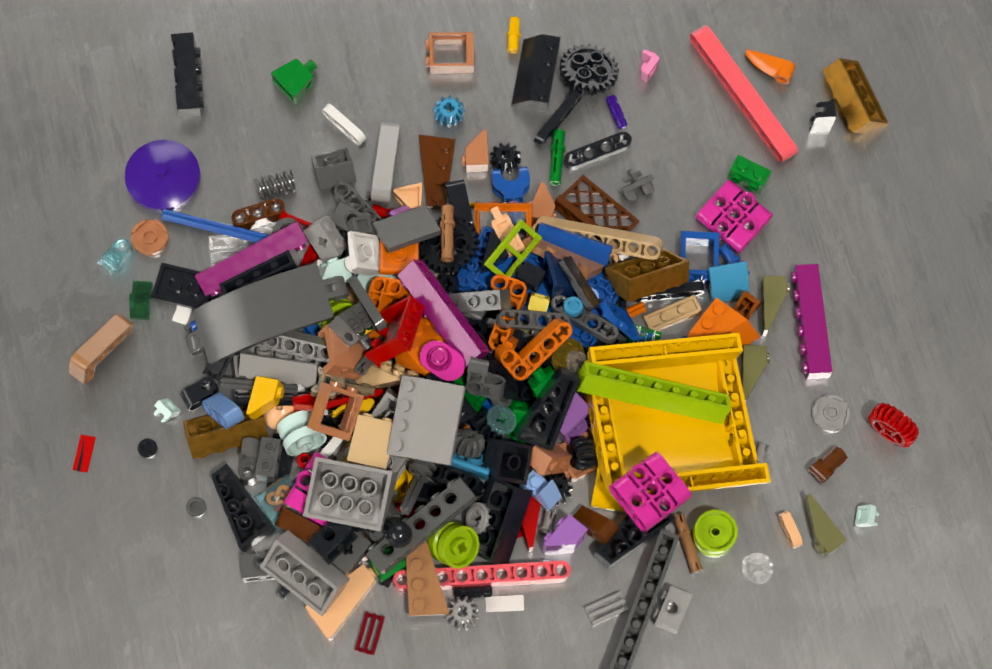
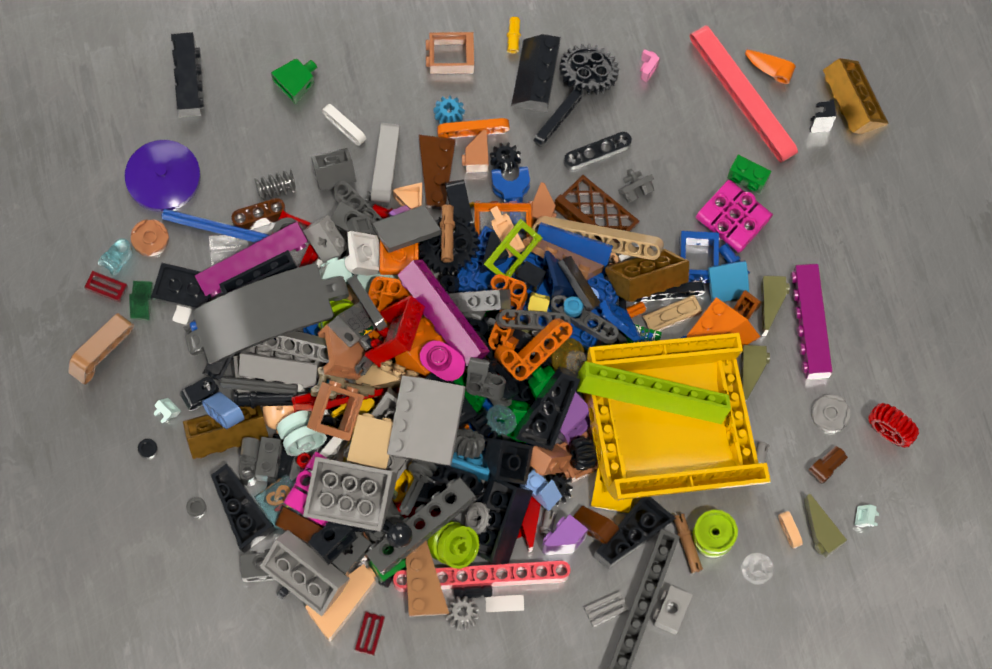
red sticker [73,435,96,473] -> none
yellow slope [246,376,284,419] -> none
green pin [549,129,566,186] -> none
dark purple axle [606,95,628,130] -> none
dark pink connector [609,452,692,532] -> none
none -> dark red tile [84,271,128,303]
none -> orange beam [437,118,510,138]

